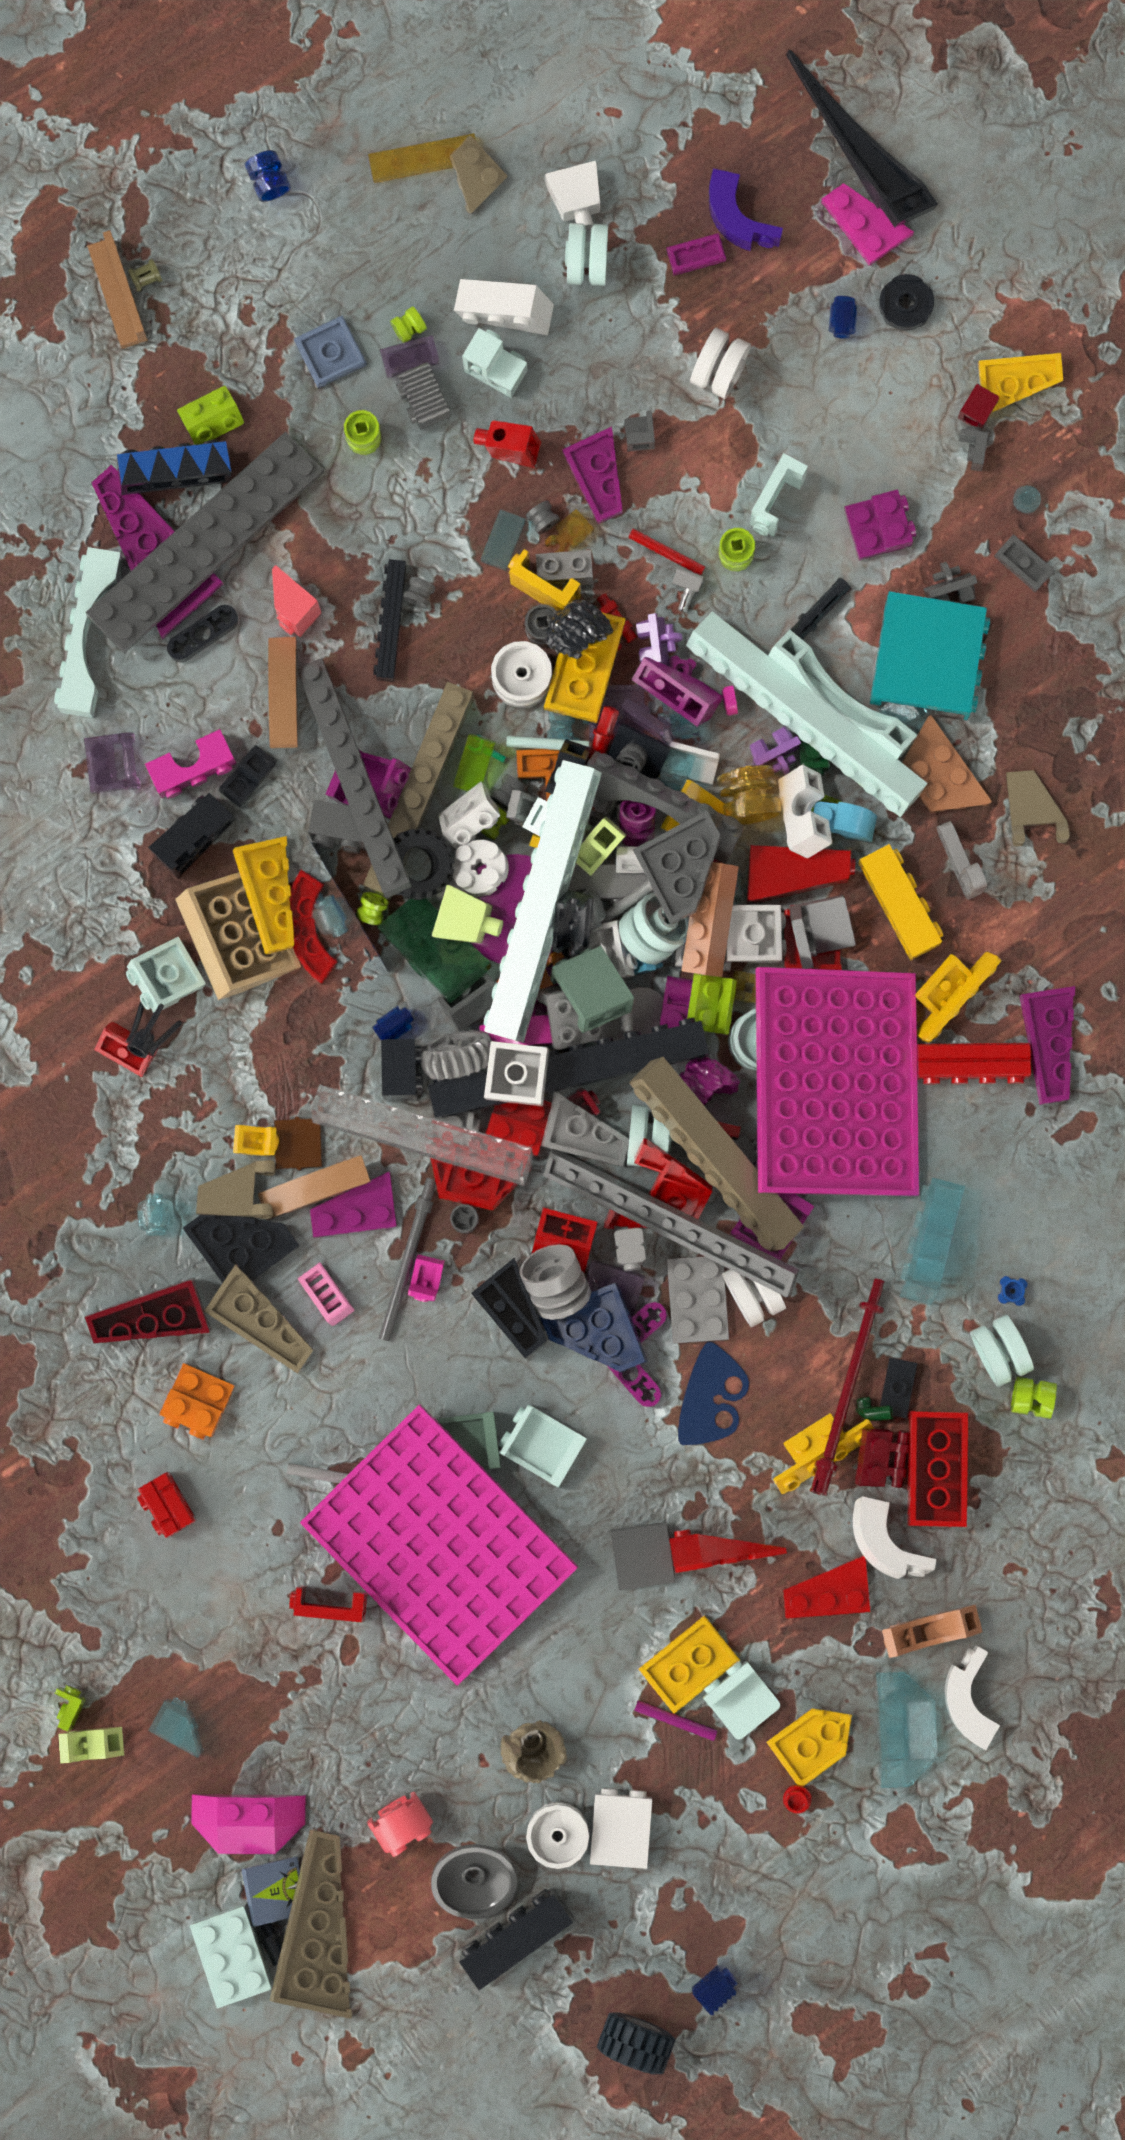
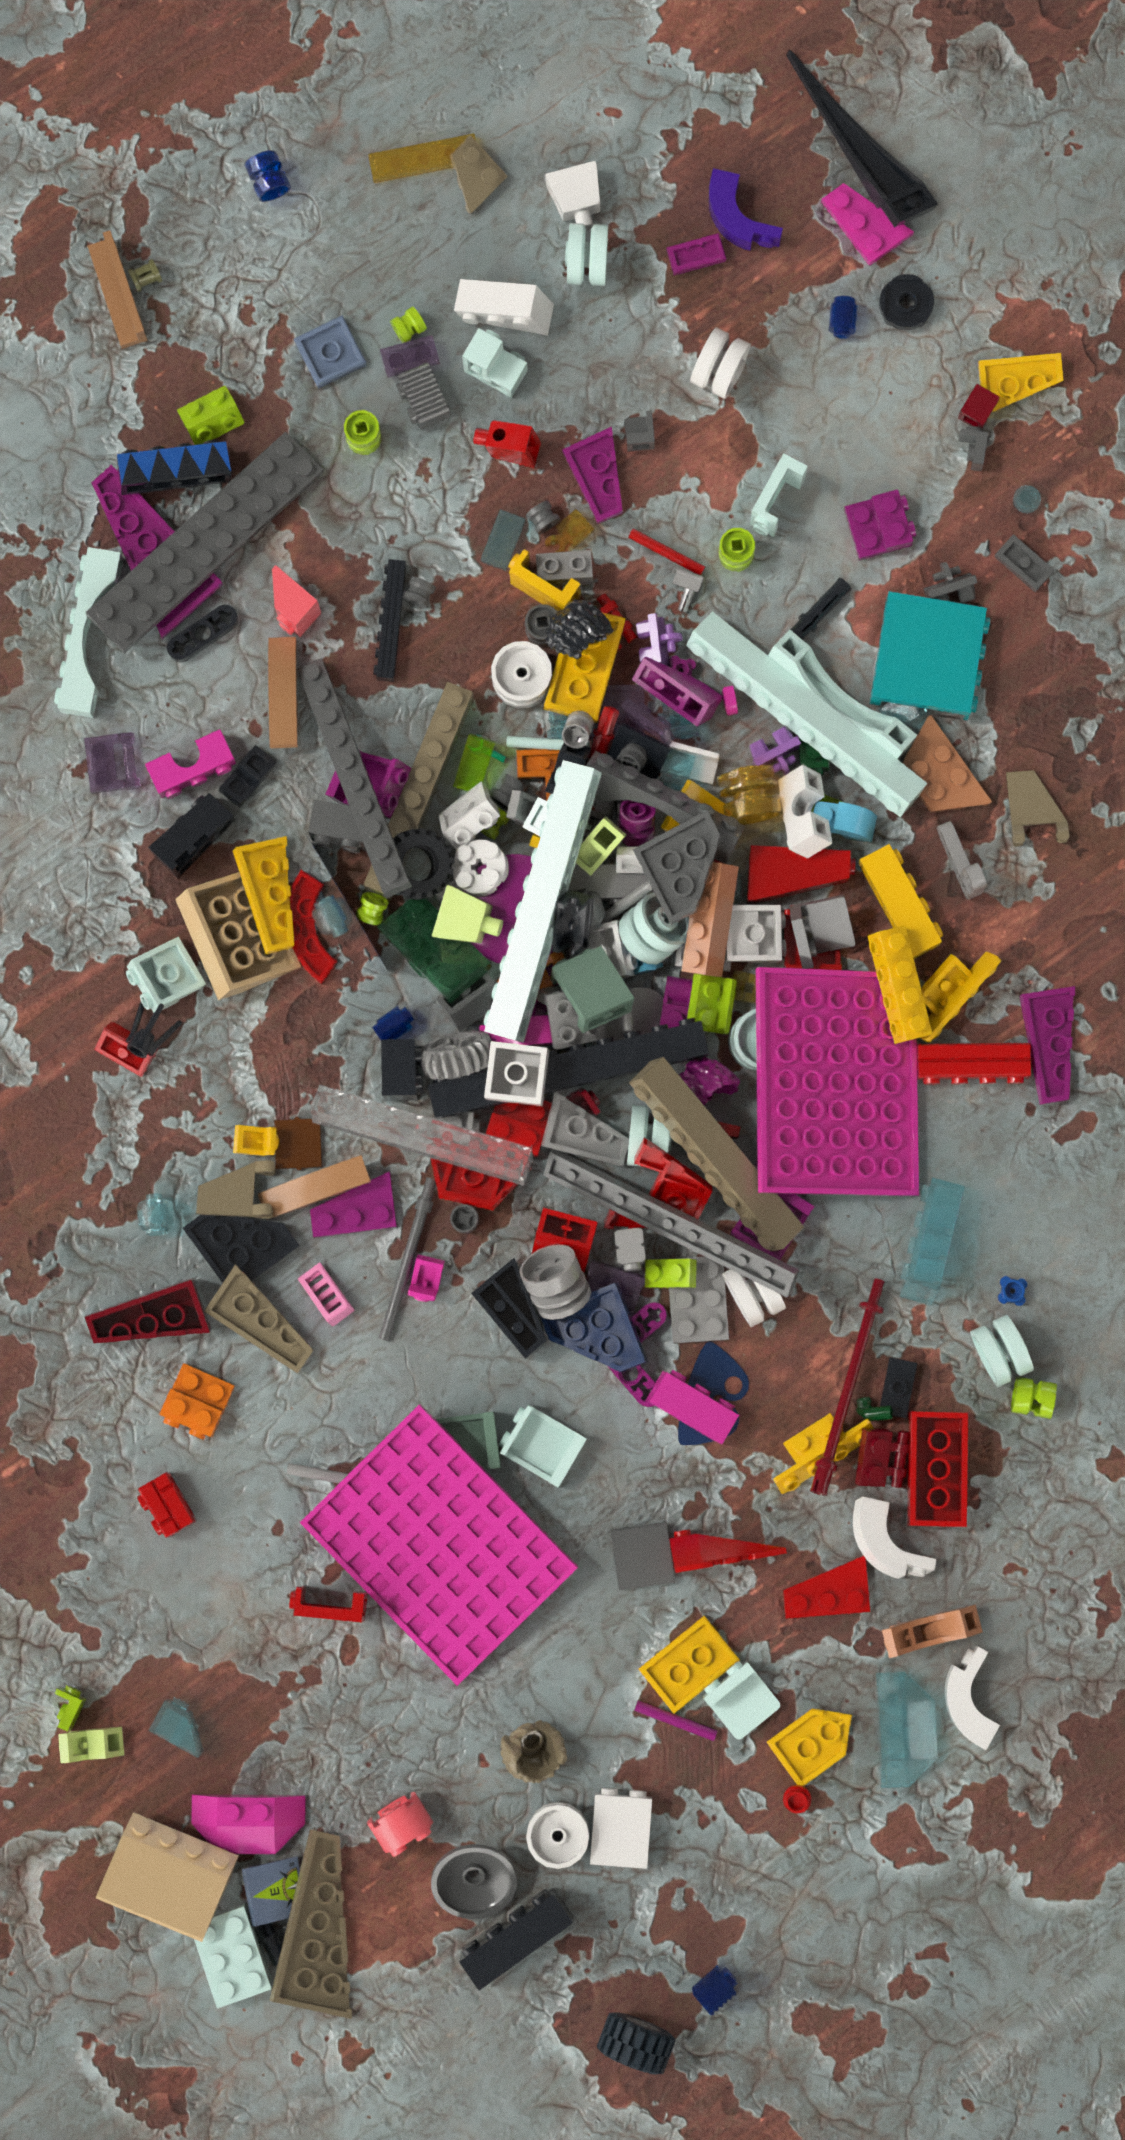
none -> tan slope [96,1812,238,1942]
none -> light grey wheel [562,711,594,749]
none -> lime plate [645,1259,697,1288]
none -> dark pink brick [646,1370,739,1444]
none -> yellow brick [867,925,933,1044]

